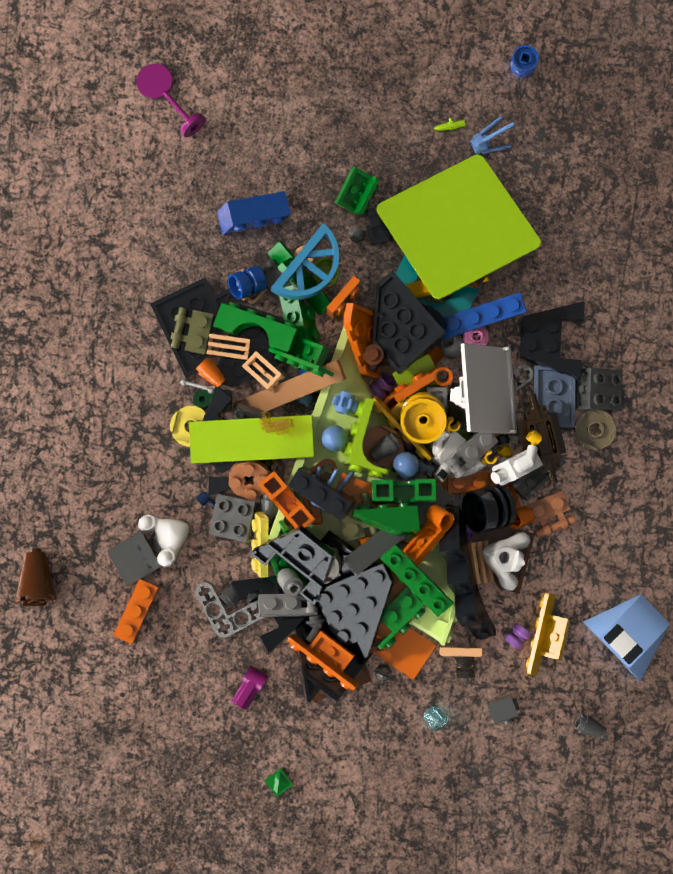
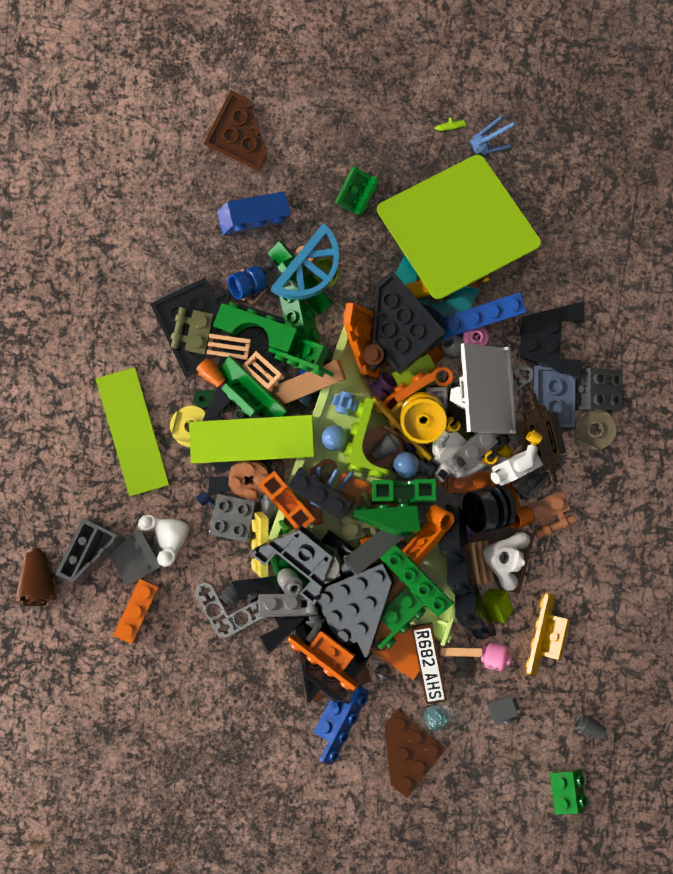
magenta piece [136,64,206,137] -> none
light grey hinge [180,378,216,393] -> none
magenta piece [232,666,268,710] -> none
clear yellow bracket [260,412,294,435] -> none
green tile [264,768,293,797] -> none
orange plate [327,276,361,320] -> none
dark grey hinge [349,226,366,242] -> none
black plate [365,208,392,246] -> none
medium lavender wheel [504,623,533,651] -> none
blue wheel [510,45,539,78] -> none
light blue wedge [583,594,670,682] -> none
none -> dark grey wedge [55,518,125,585]
none -> lime tile [95,367,170,497]
none -> reddish brown plate [203,90,267,172]
none -> green bracket [220,355,288,417]
none -> blue bracket [313,686,369,765]
none -> reddish brown plate [384,709,446,798]
none -> tile [411,622,447,704]
none -> bright pink head [481,642,513,671]
none -> lime panel [482,589,513,623]
none -> green bracket [550,769,587,815]

